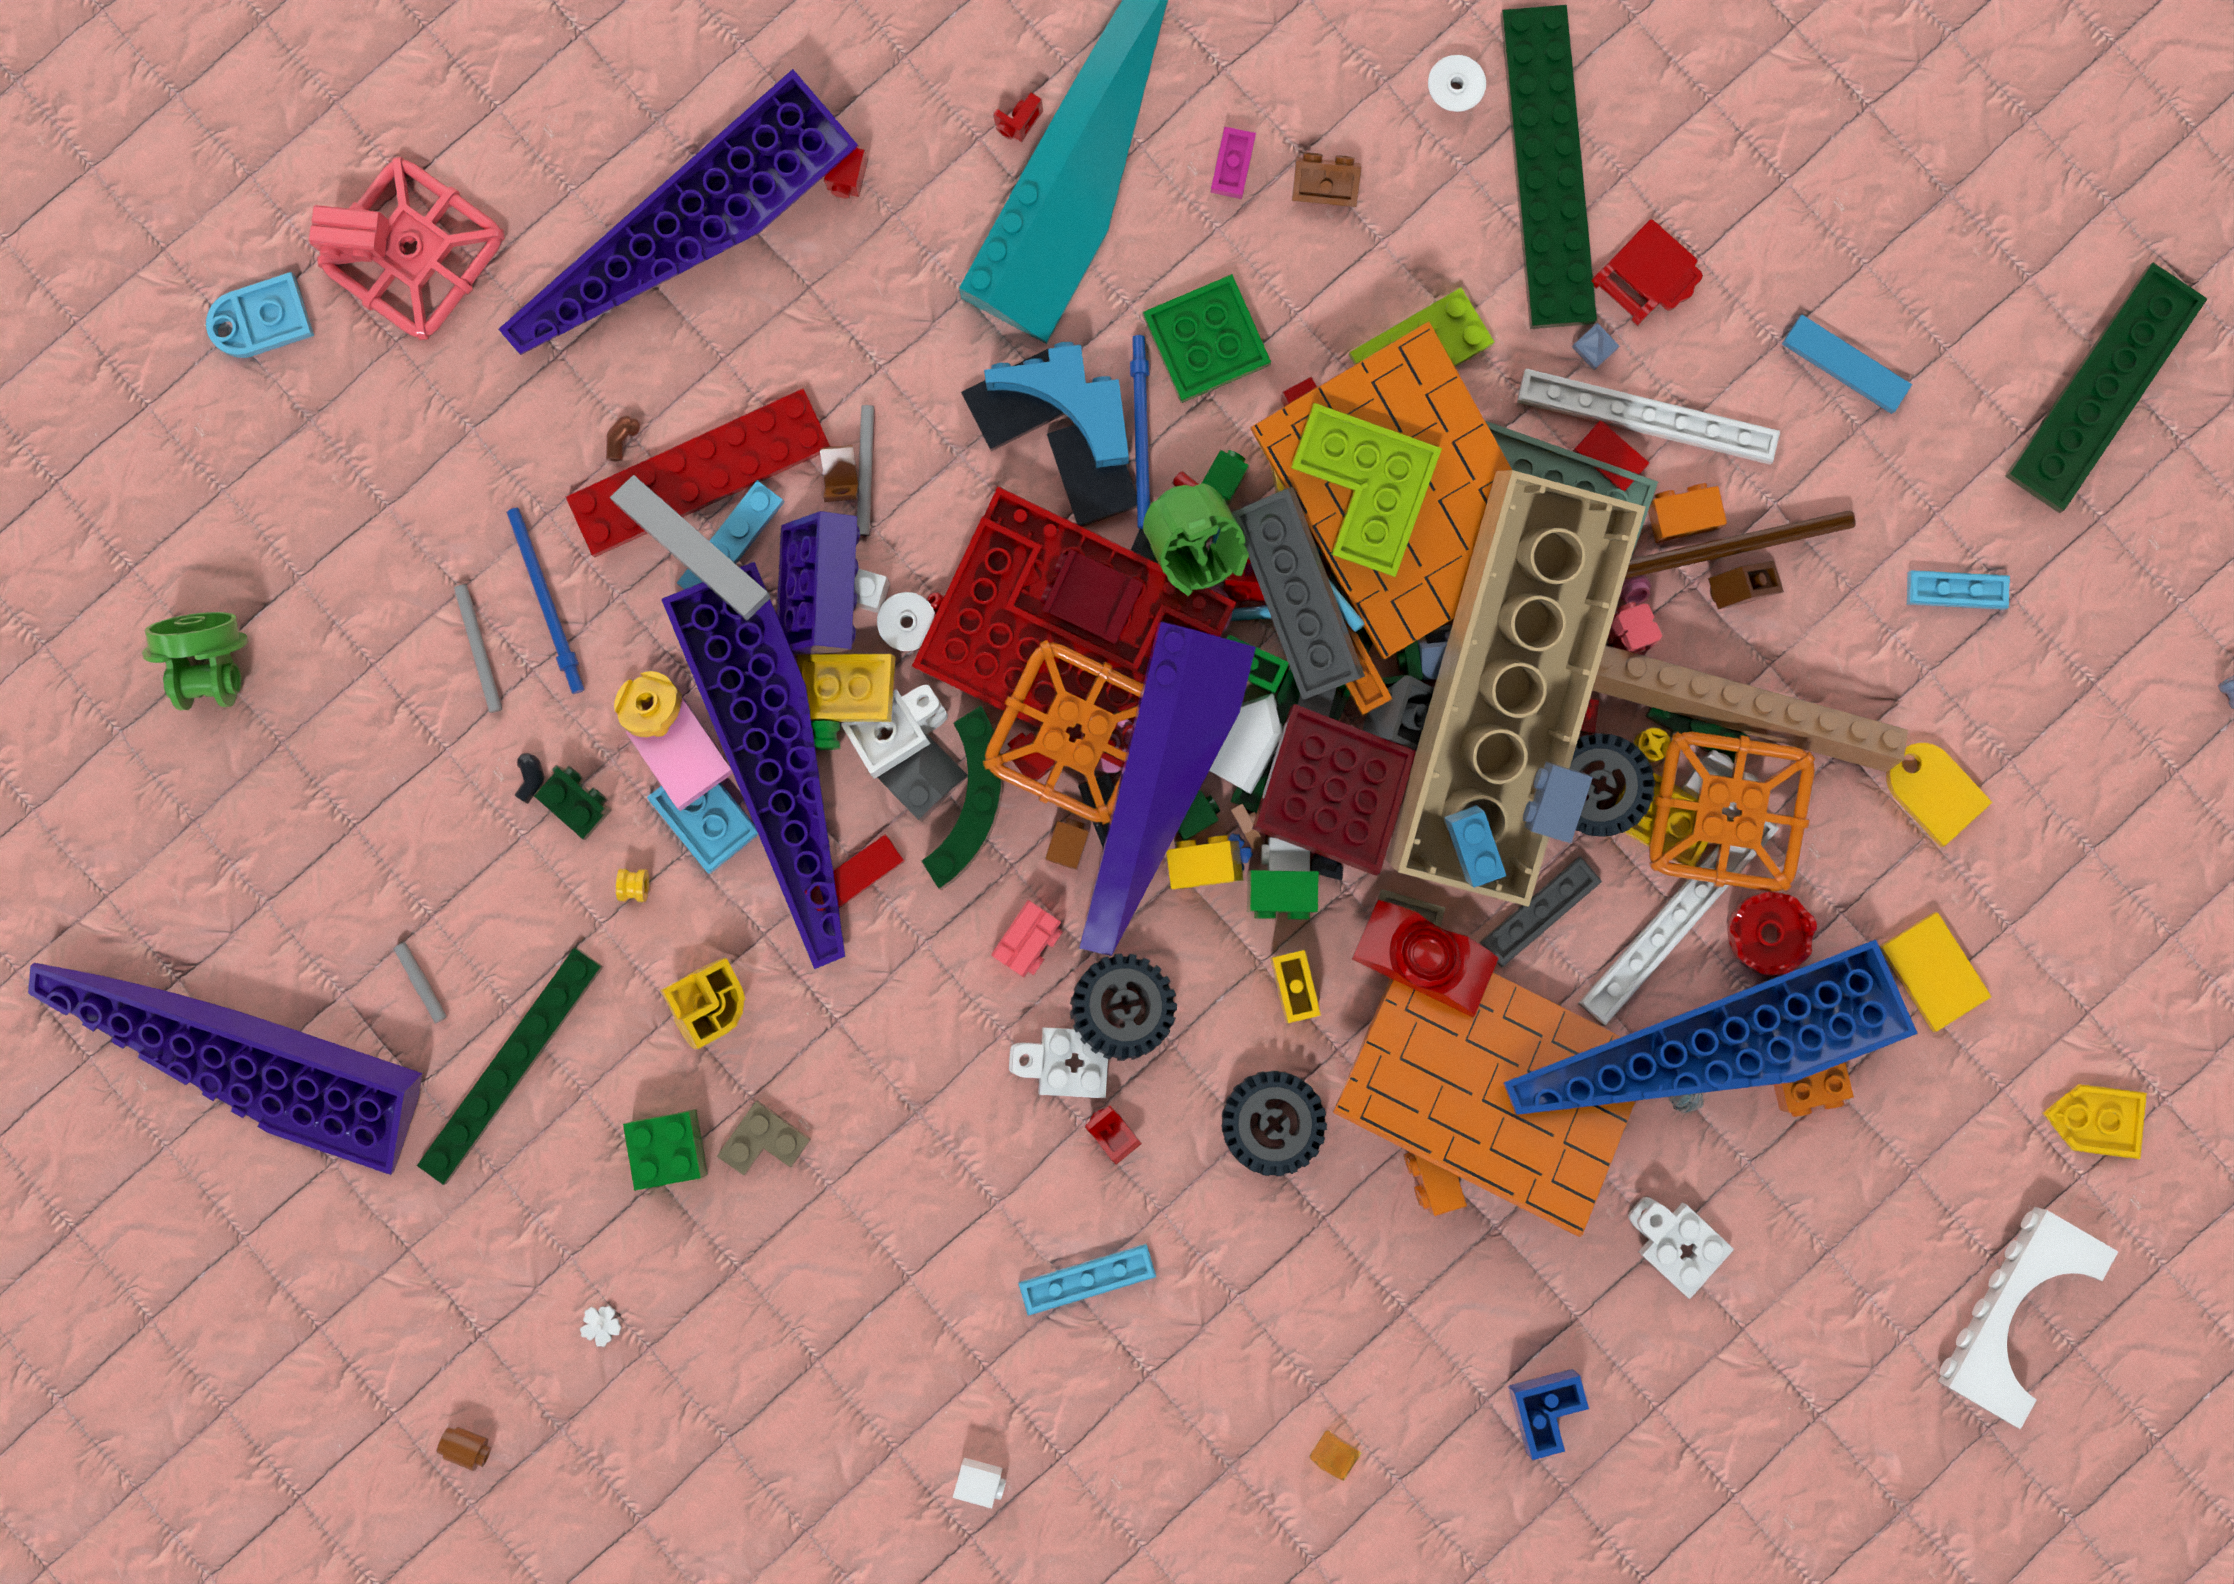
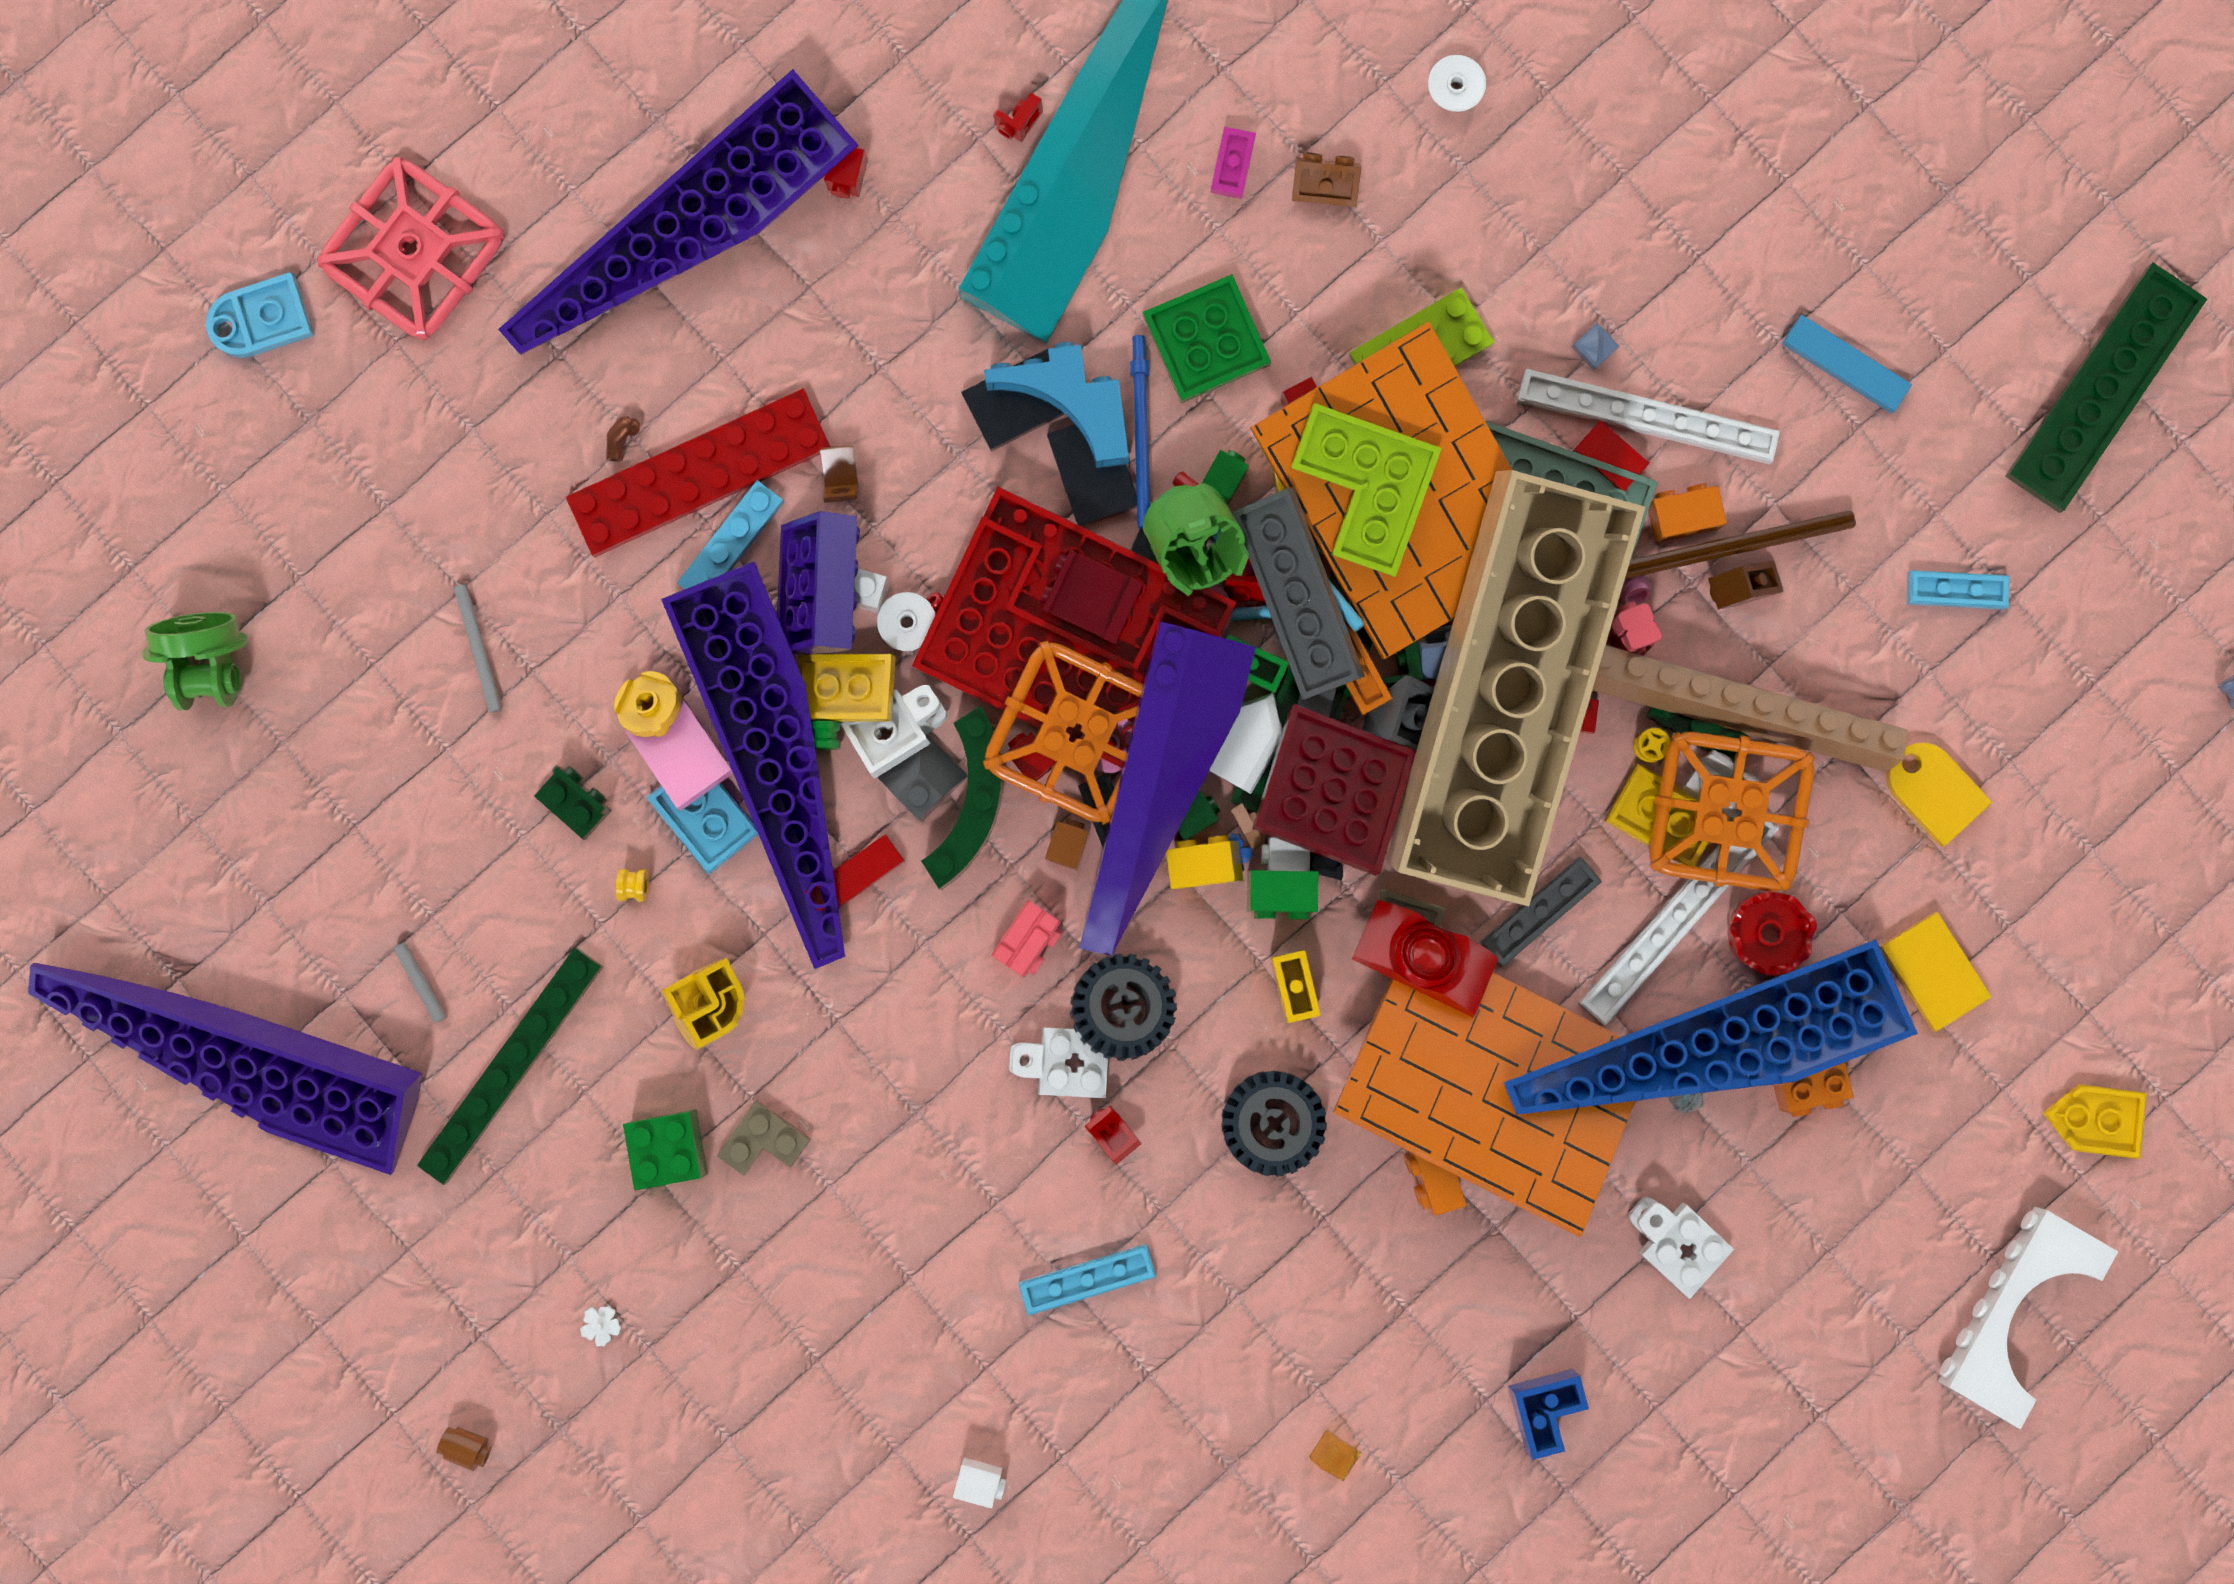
coral brick [309,205,389,262] -> none
blue bar [506,508,585,694] -> none
black arm [514,753,545,804] -> none
light grey tile [610,475,771,620] -> none
light grey bar [857,405,874,536] -> none
dark azure brick [1444,806,1507,888] -> none
dark green plate [1500,5,1597,329] -> none
sand blue brick [1523,762,1593,843] -> none
wheel [1569,733,1655,837] -> none
red piece [1591,220,1703,326] -> none

